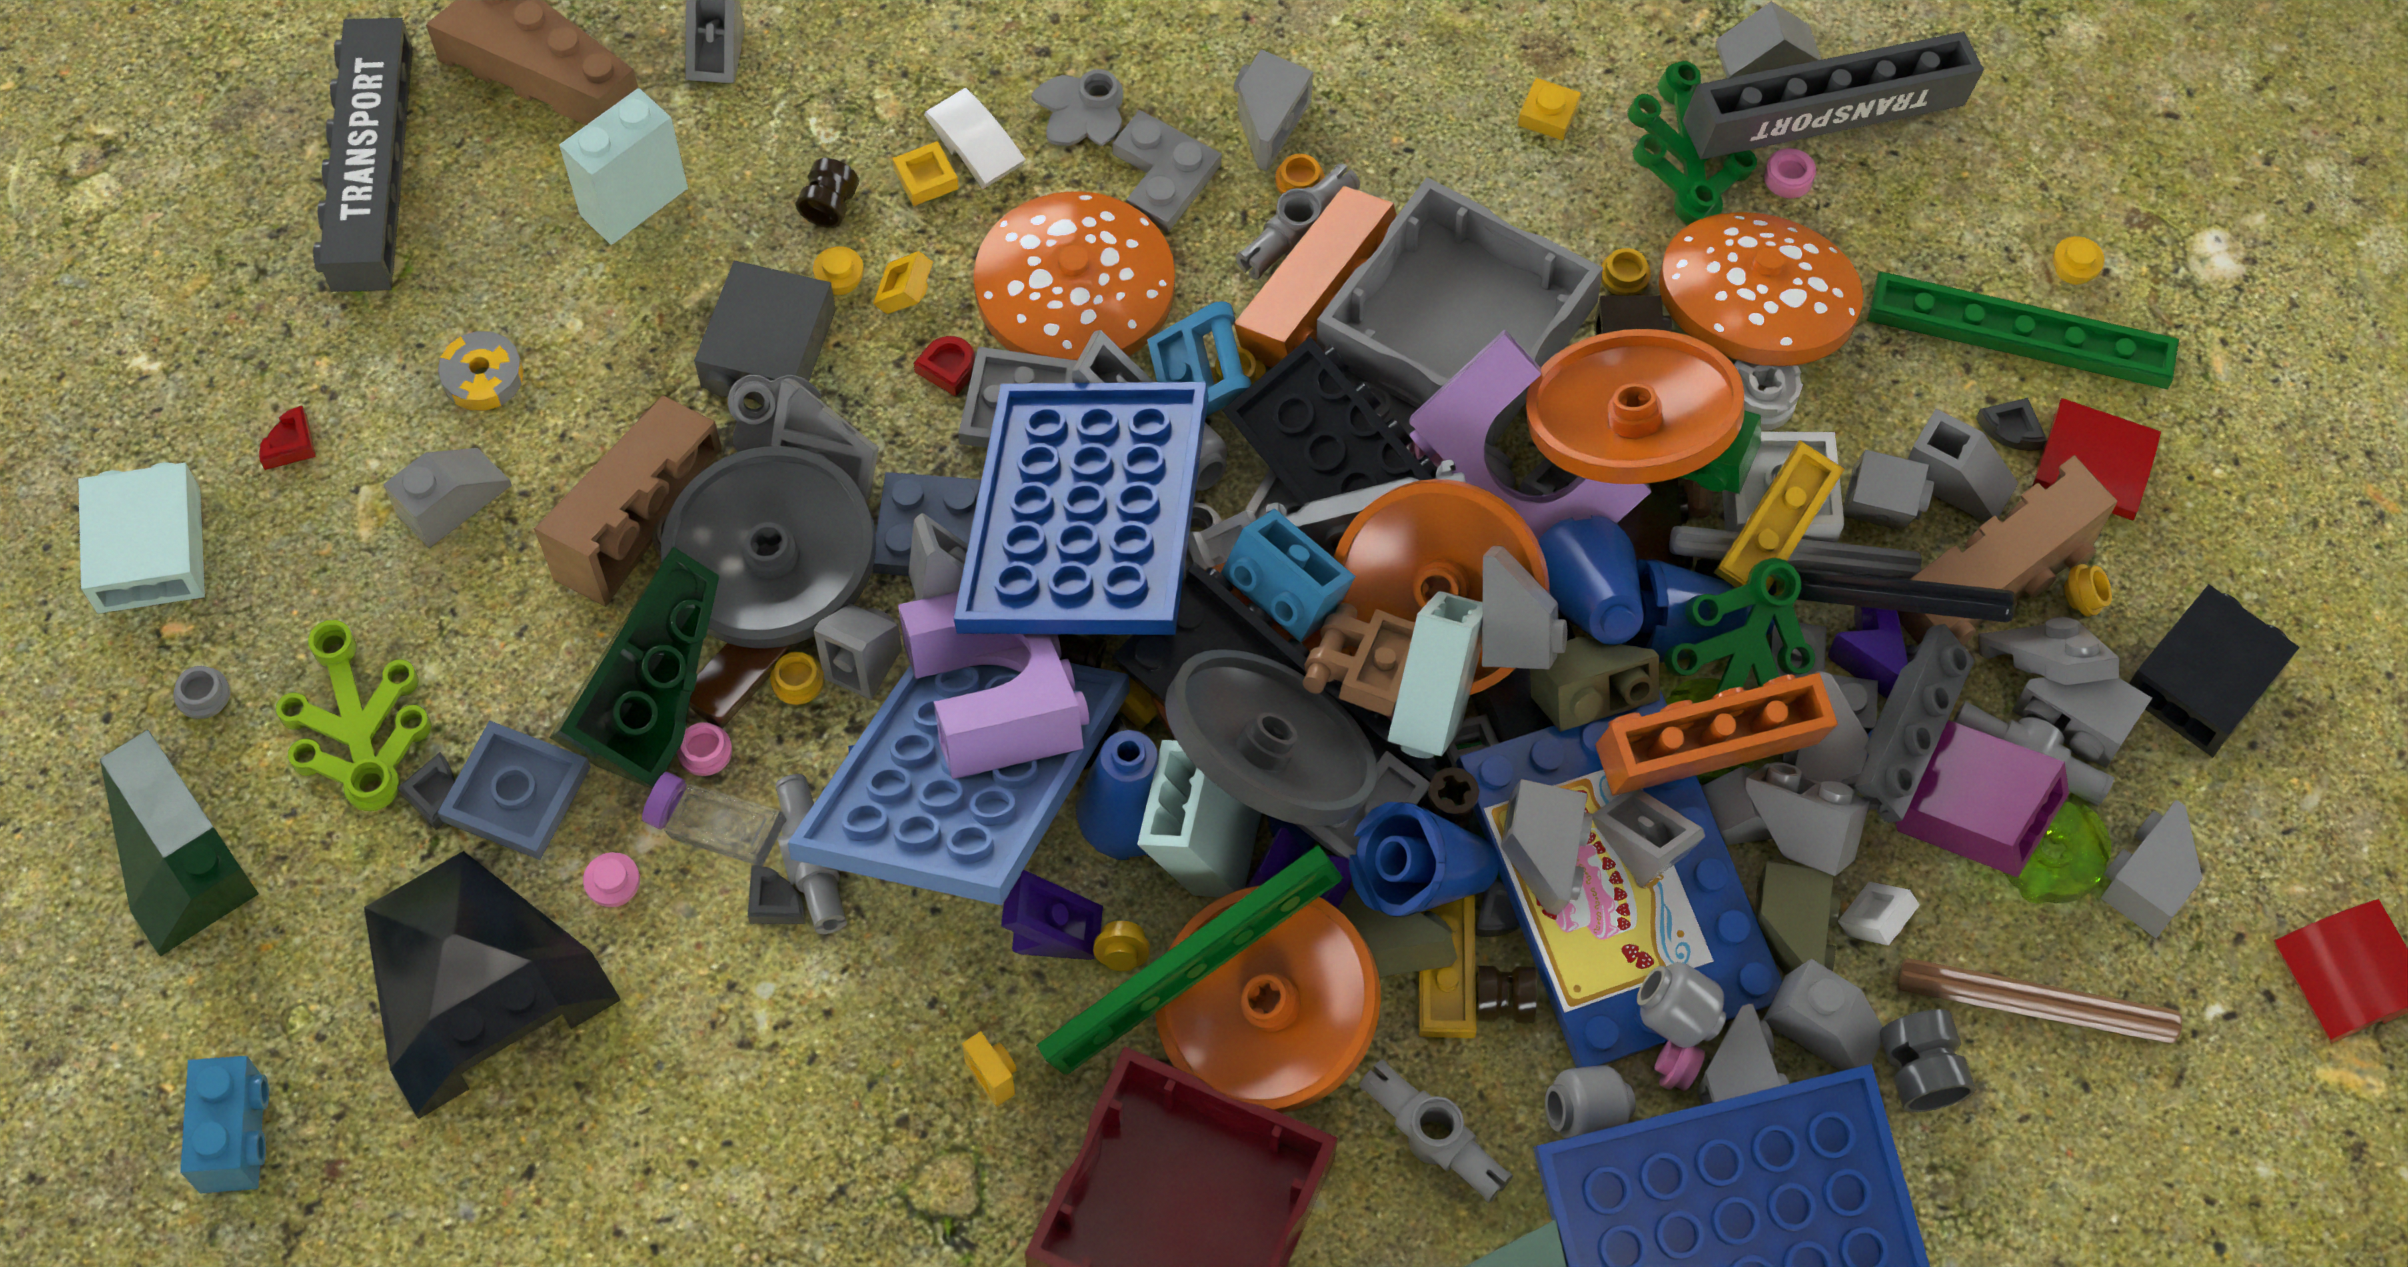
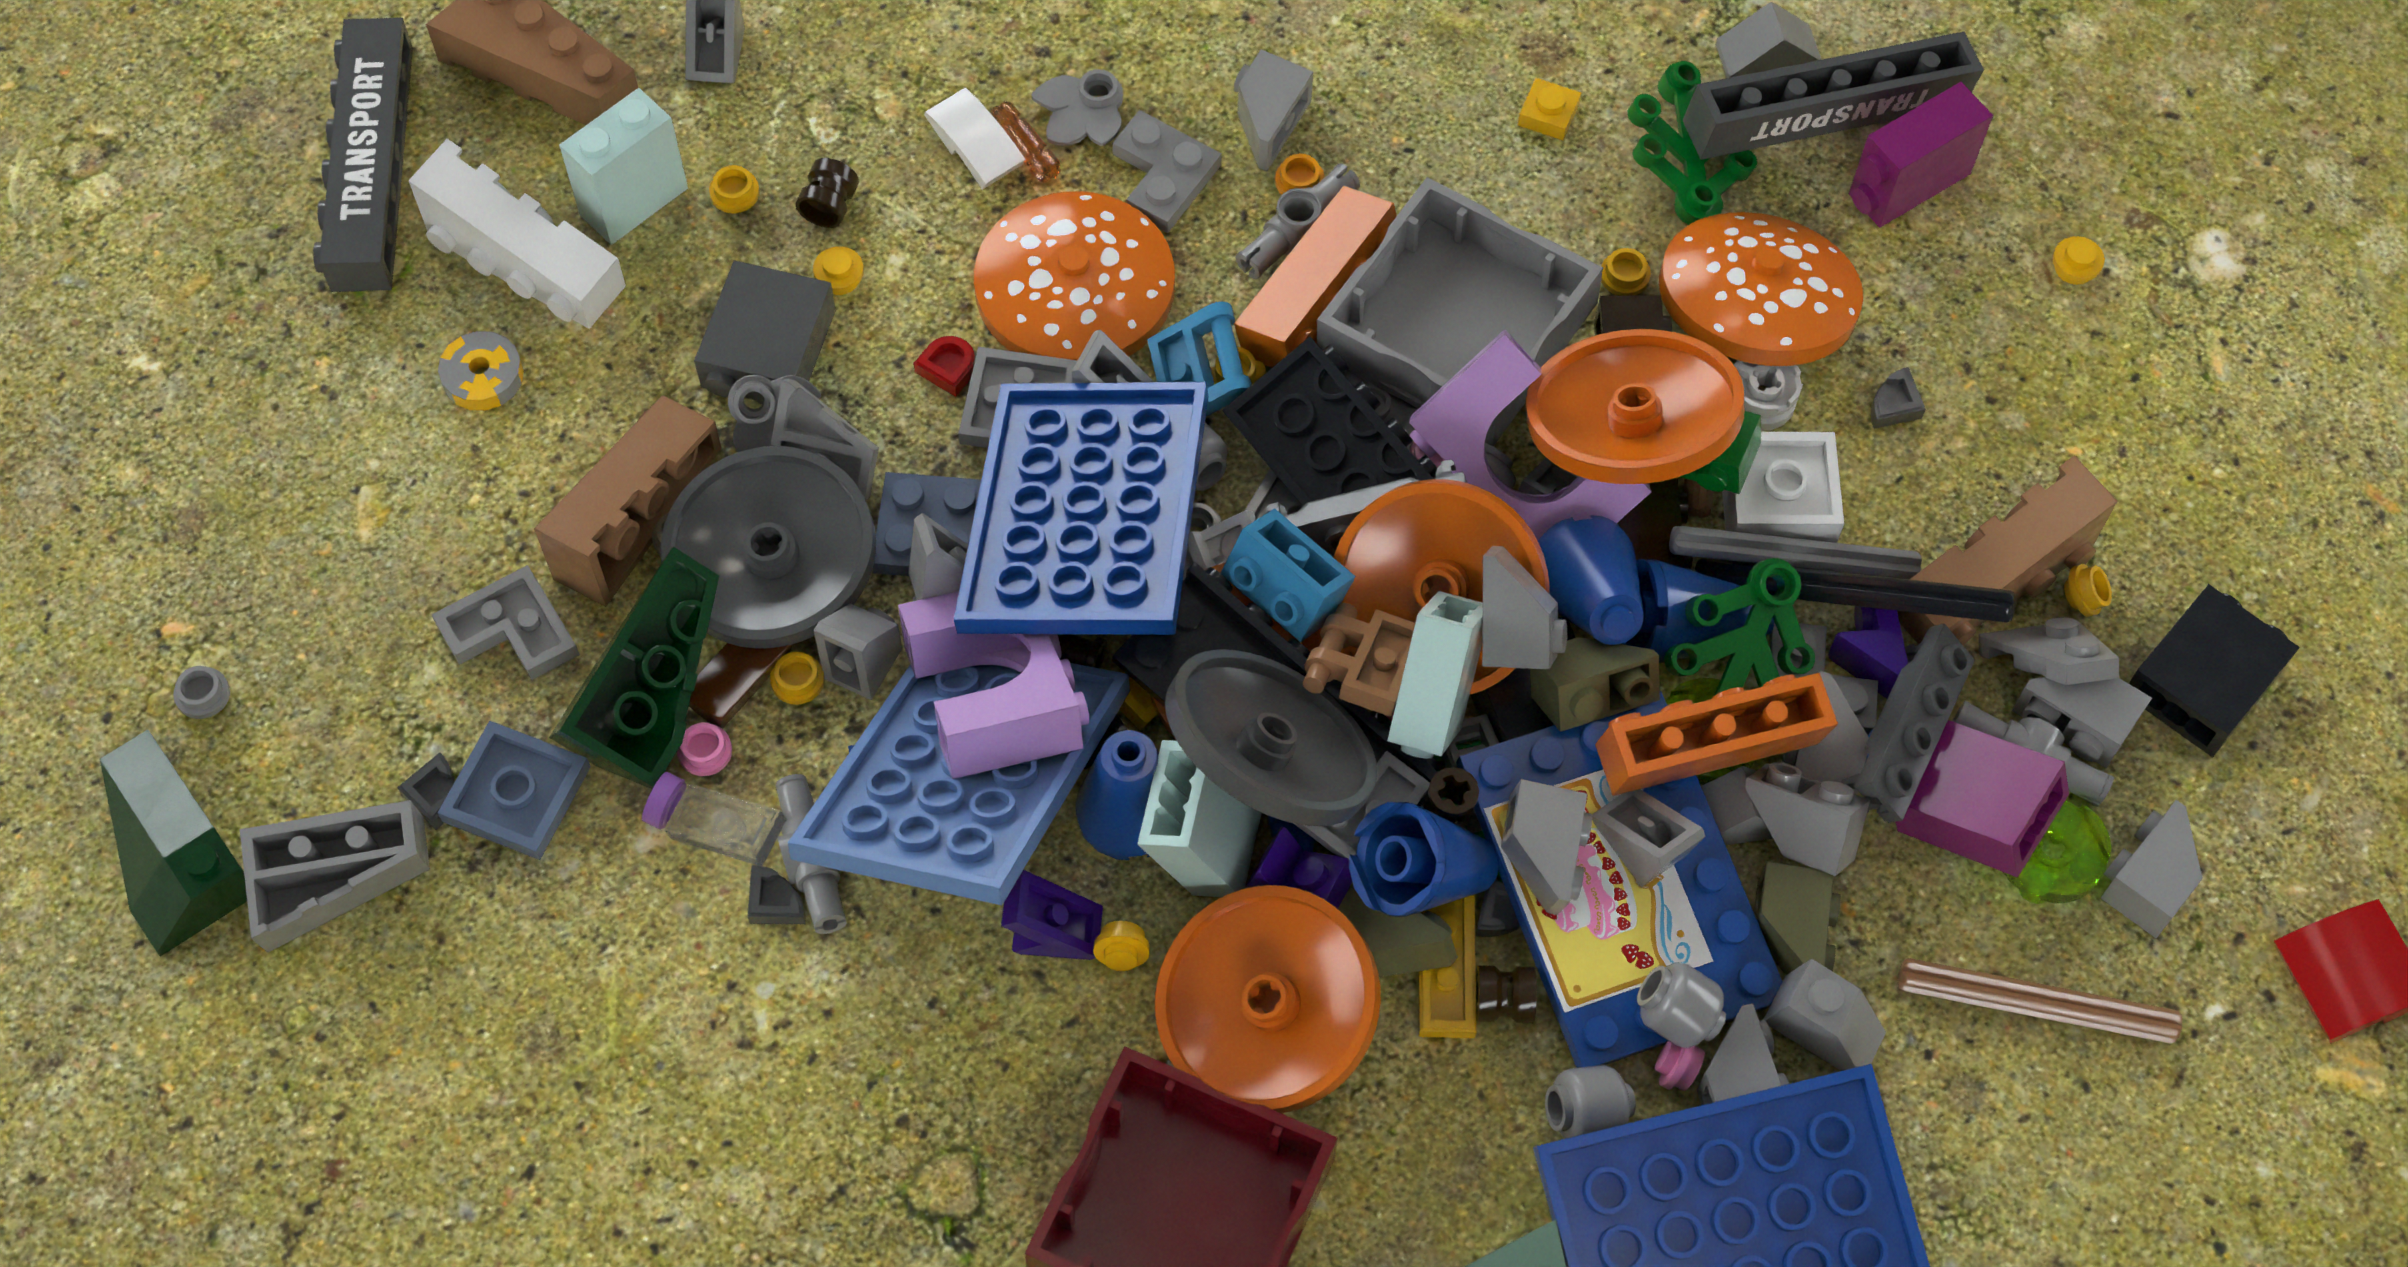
light aqua brick [78,462,205,614] -> none
dark azure brick [180,1056,269,1193] -> none
red tile [259,405,316,470] -> none
lime plant [276,620,432,811] -> none
black wedge [364,851,620,1119] -> none
light grey slope [383,448,512,548] -> none
bright pink plate [583,852,640,907] -> none
yellow plate [873,251,933,315] -> none
yellow plate [892,141,959,207] -> none
yellow plate [962,1031,1017,1107] -> none
green tile [1036,845,1343,1075] -> none
light grey pin [1359,1059,1513,1203] -> none
yellow tile [1714,440,1845,591] -> none
bright pink tile [1764,148,1816,199] -> none
white plate [1838,882,1920,946] -> none
light grey brick [1843,449,1934,531] -> none
green tile [1867,271,2179,390] -> none
dark grey wheel [1879,1009,1976,1112] -> none
light grey slope [1908,409,2018,522] -> none
dark grey tile [1976,398,2047,451] -> none
red slope [2032,398,2161,521] -> none
none -> light grey wedge [240,800,430,953]
none -> white wedge [408,139,626,329]
none -> light grey plate [431,565,580,680]
none -> yellow plate [709,165,760,214]
none -> clear orange axle [990,101,1061,183]
none -> magenta brick [1849,82,1994,228]
none -> flat silver tile [1871,367,1926,429]

